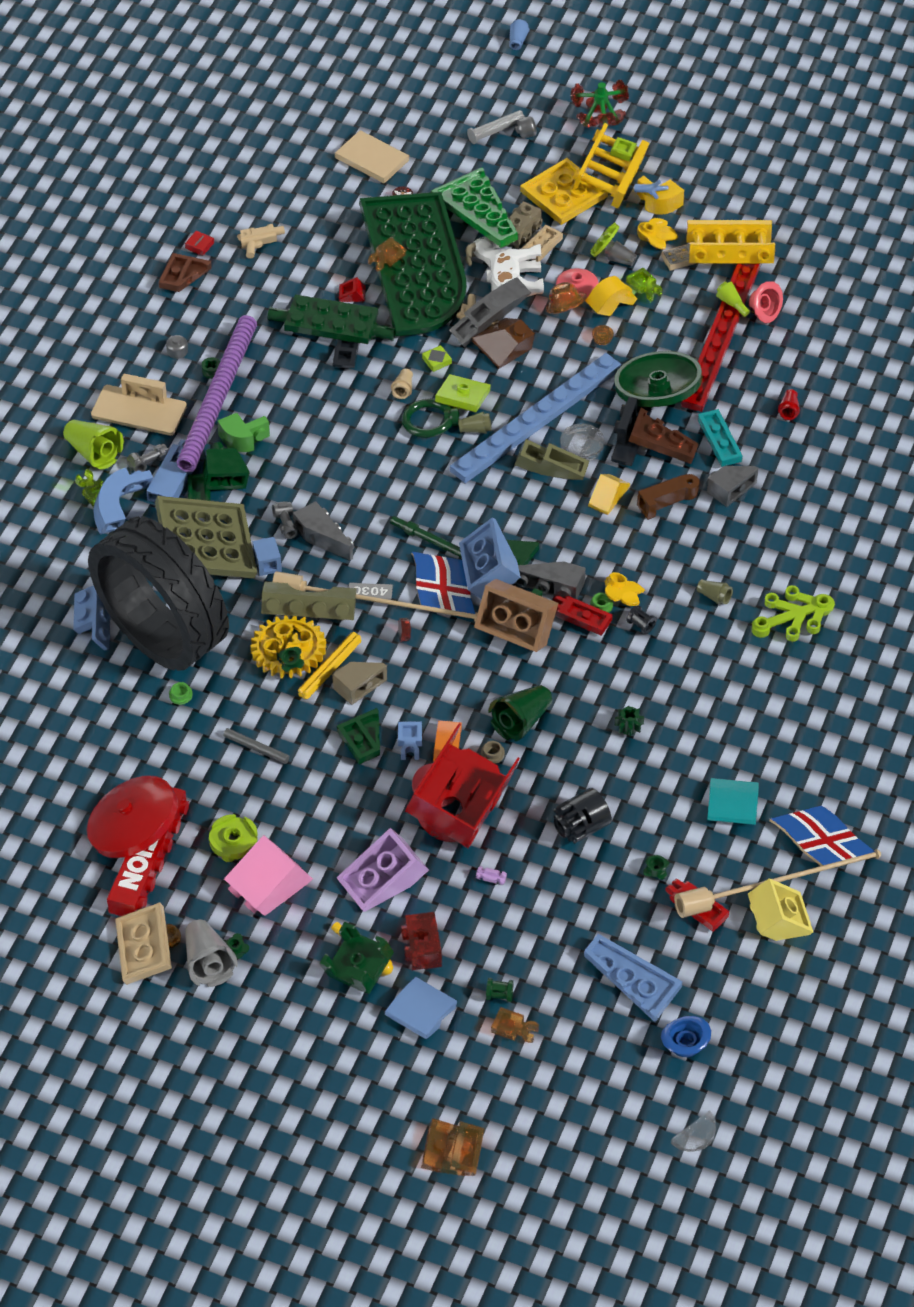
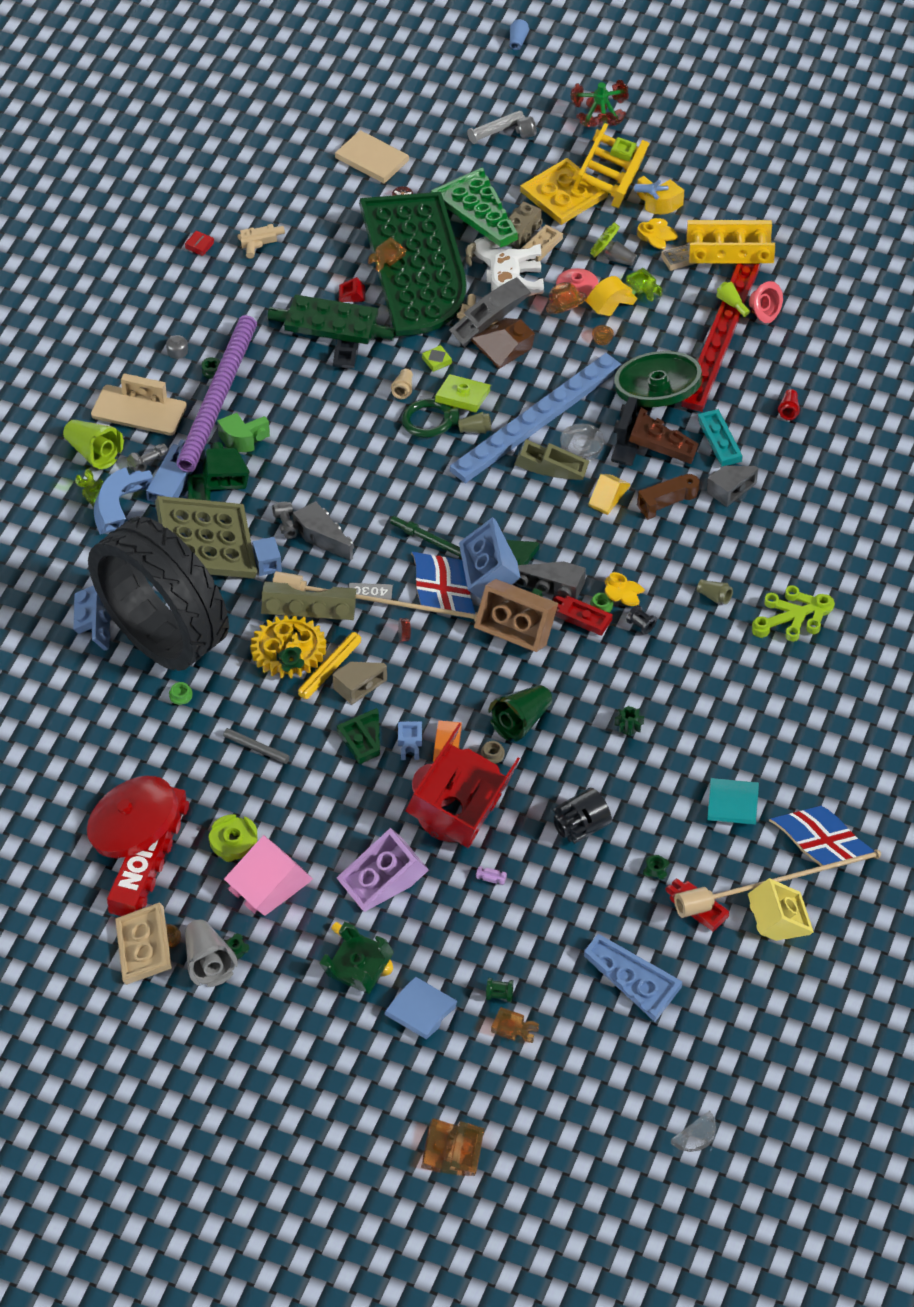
copper wing [159,253,212,292] -> none
clear red brick [401,912,442,971] -> none
blue hat [661,1016,712,1057] -> none

